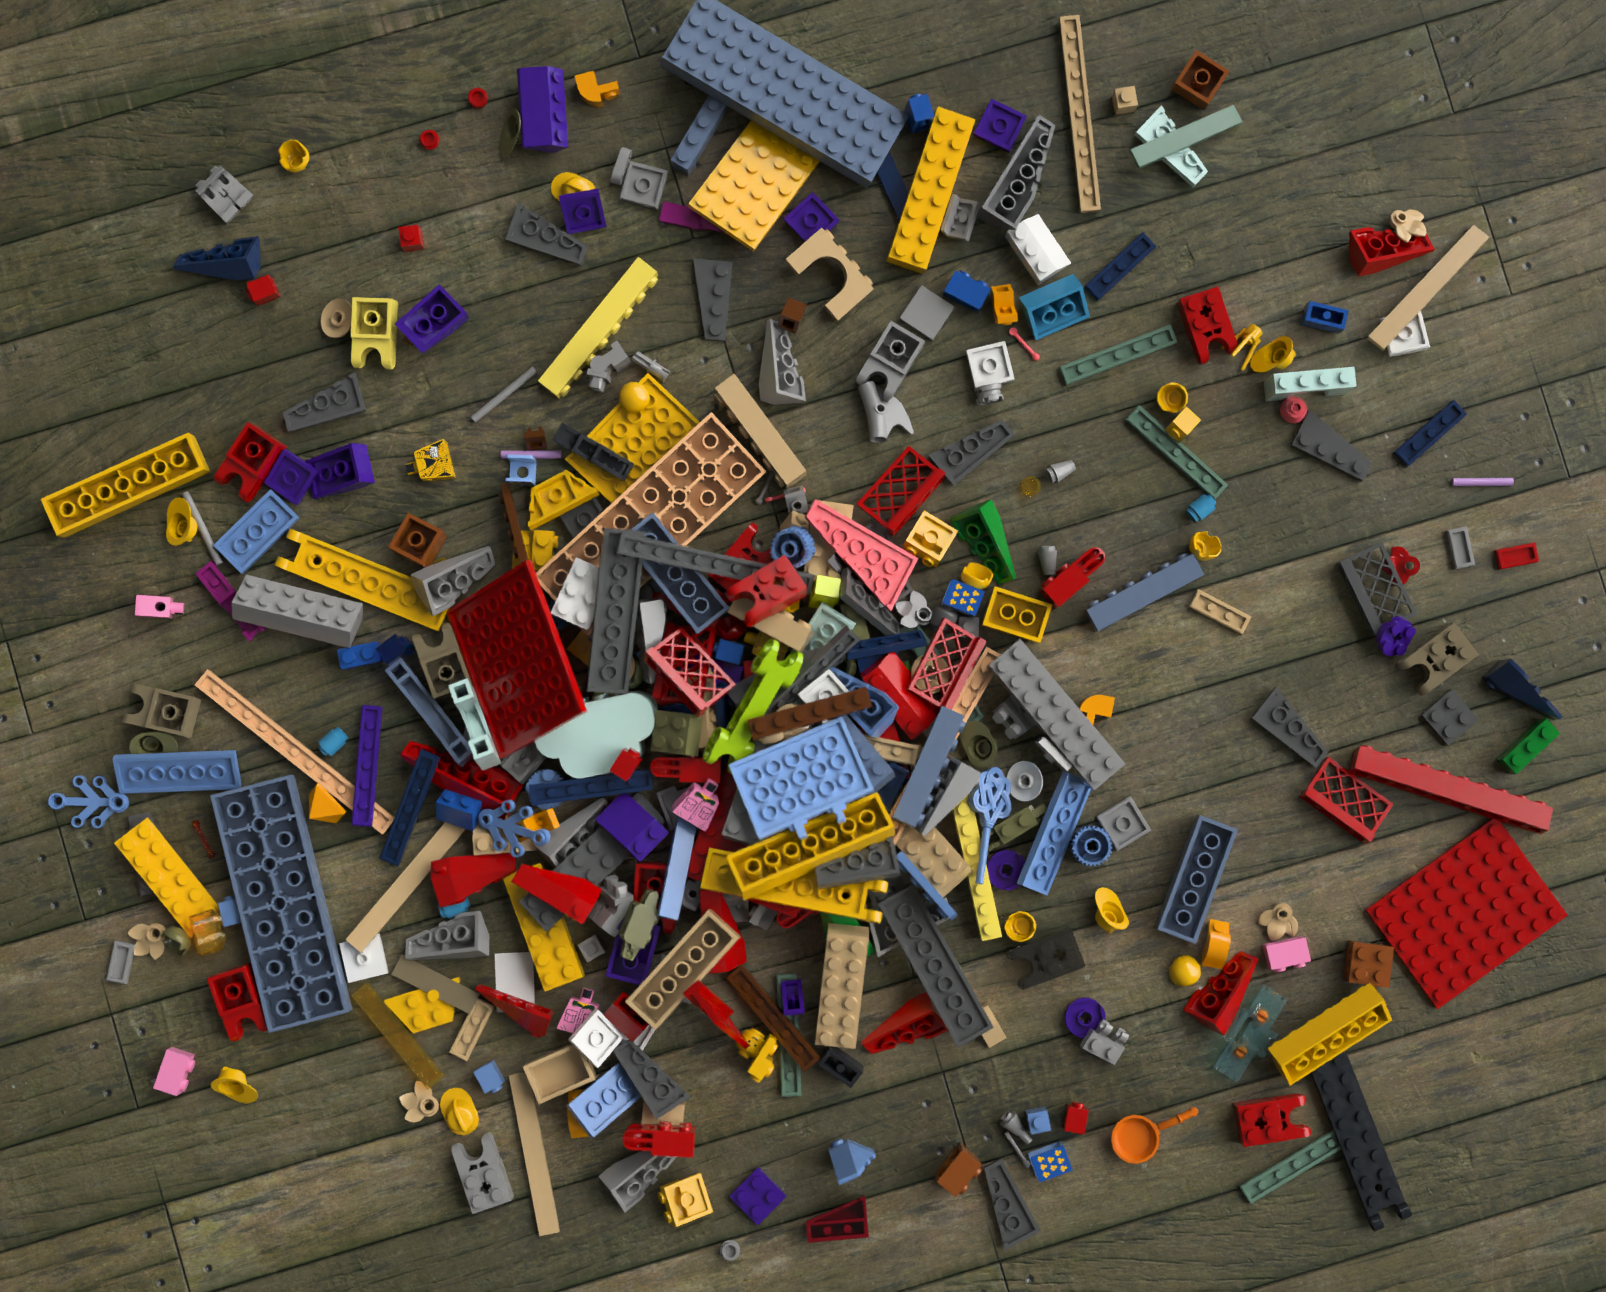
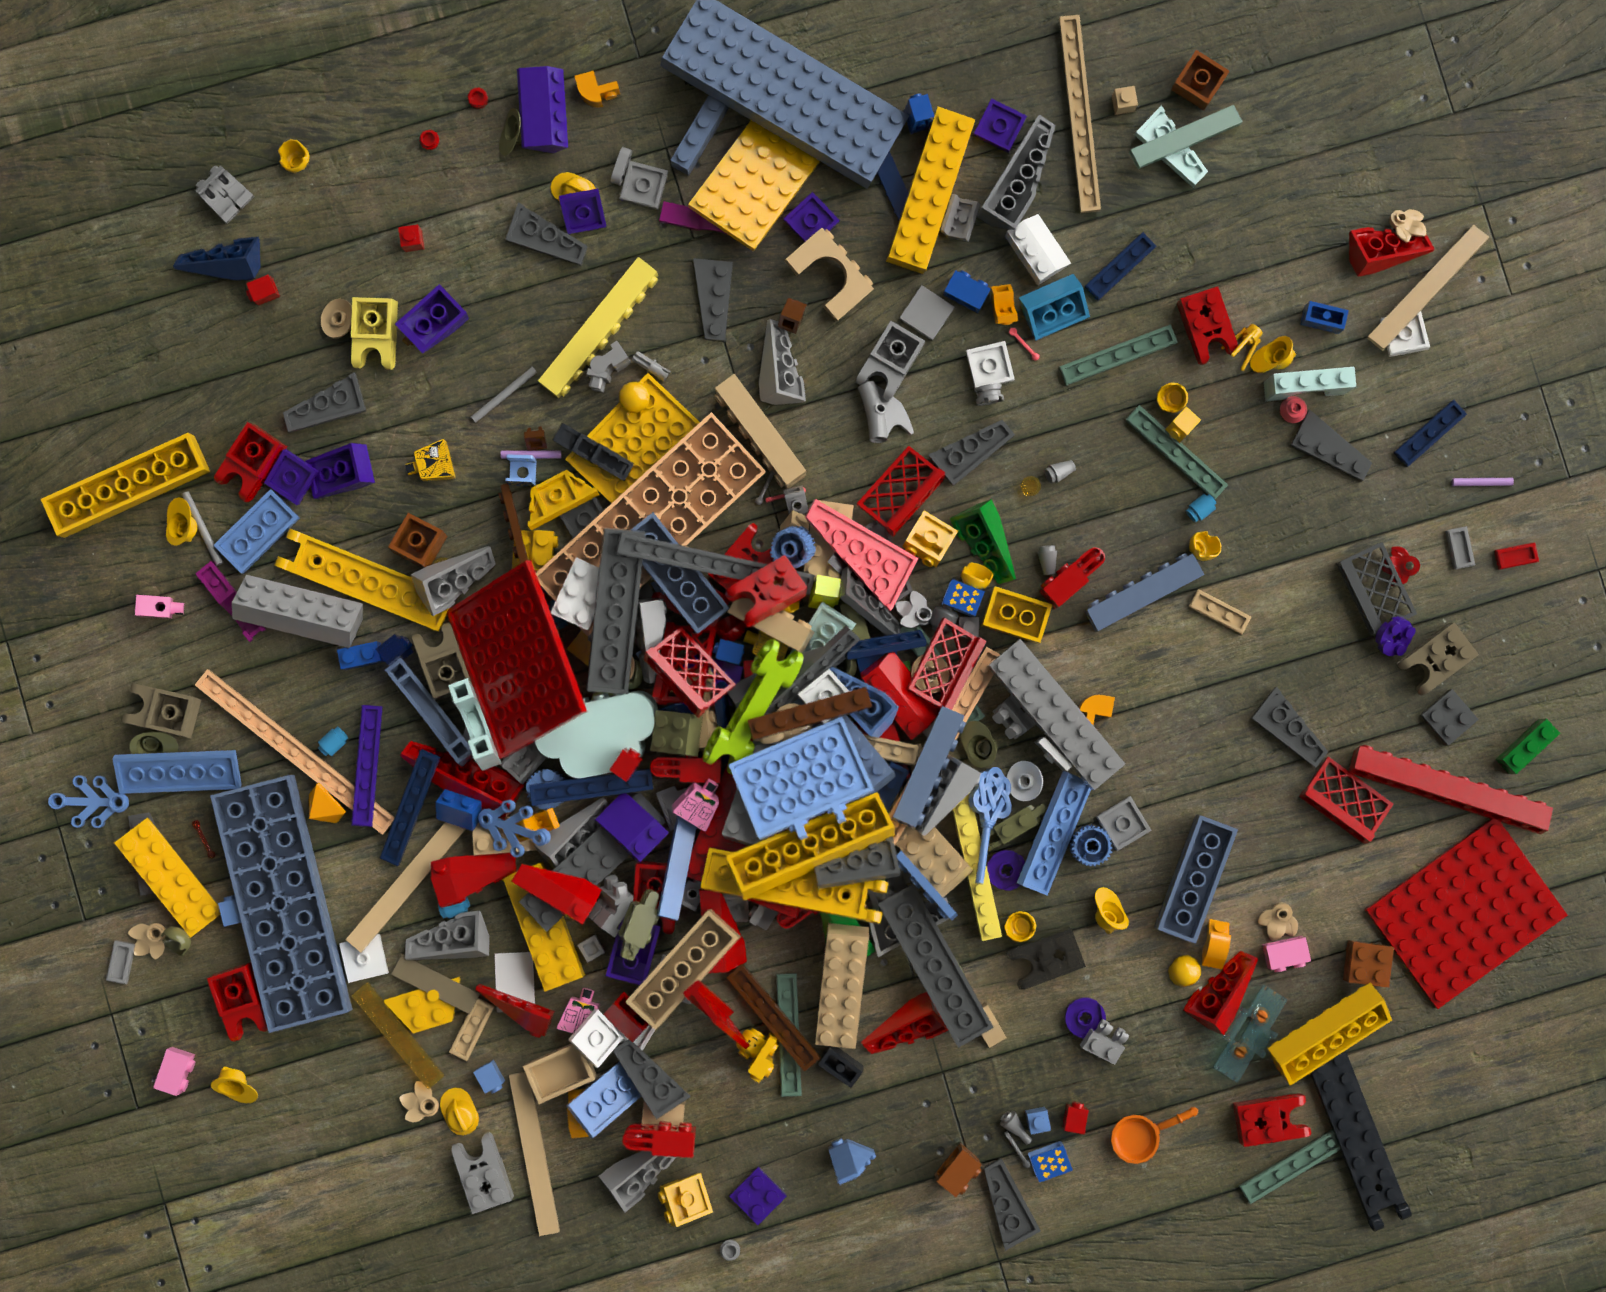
clear yellow brick [189,909,226,957] -> none
dark purple slope [781,979,805,1016] -> none
dark red wedge [806,1195,869,1243] -> none
dark blue wedge [1482,659,1563,720] -> none

